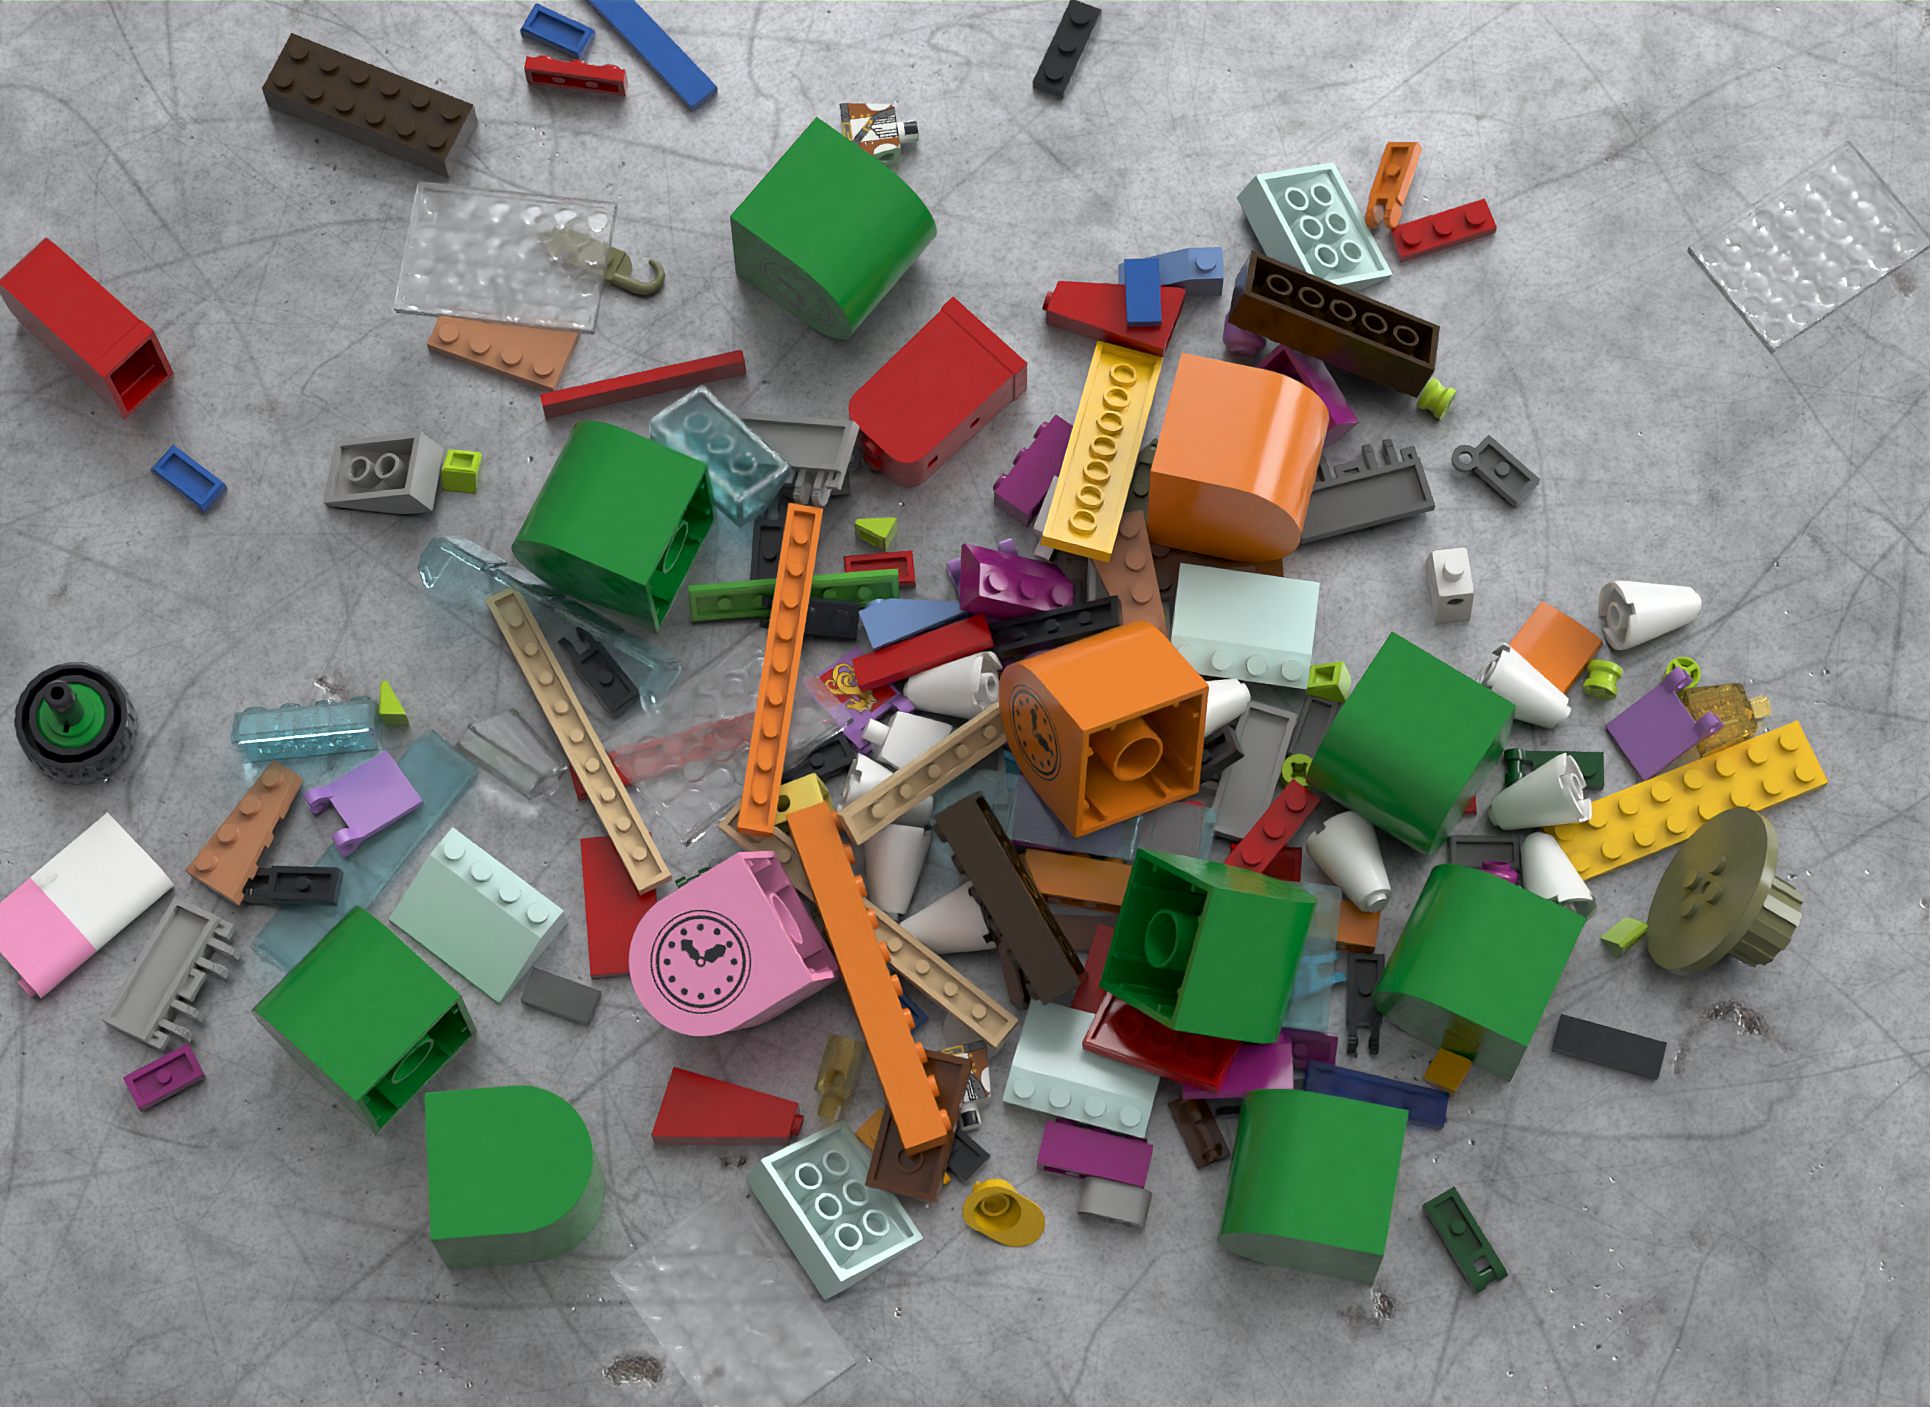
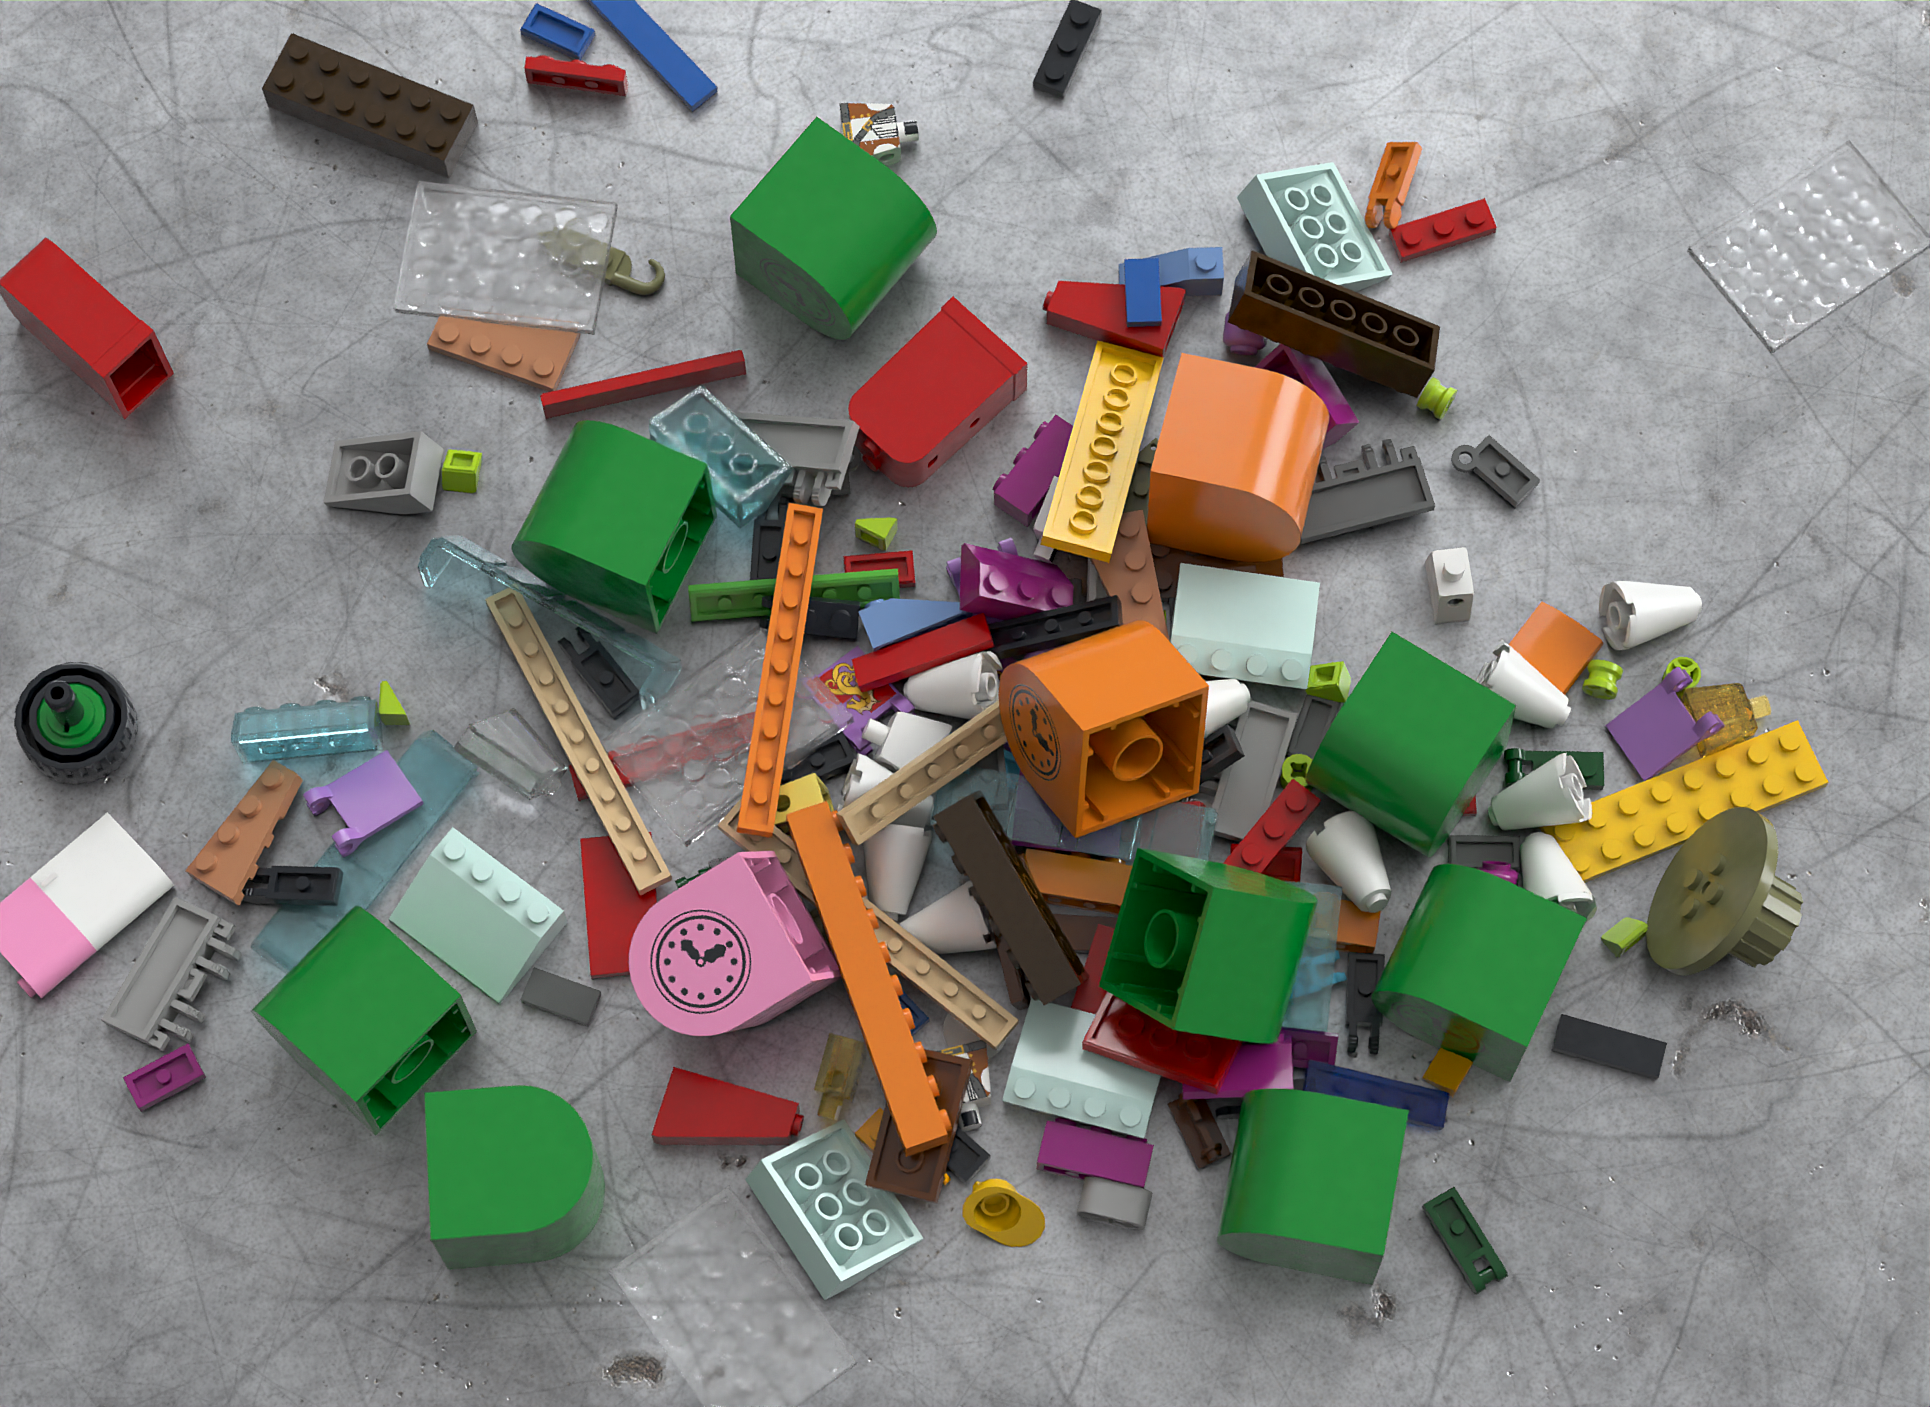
blue tile [150,445,227,513] -> none

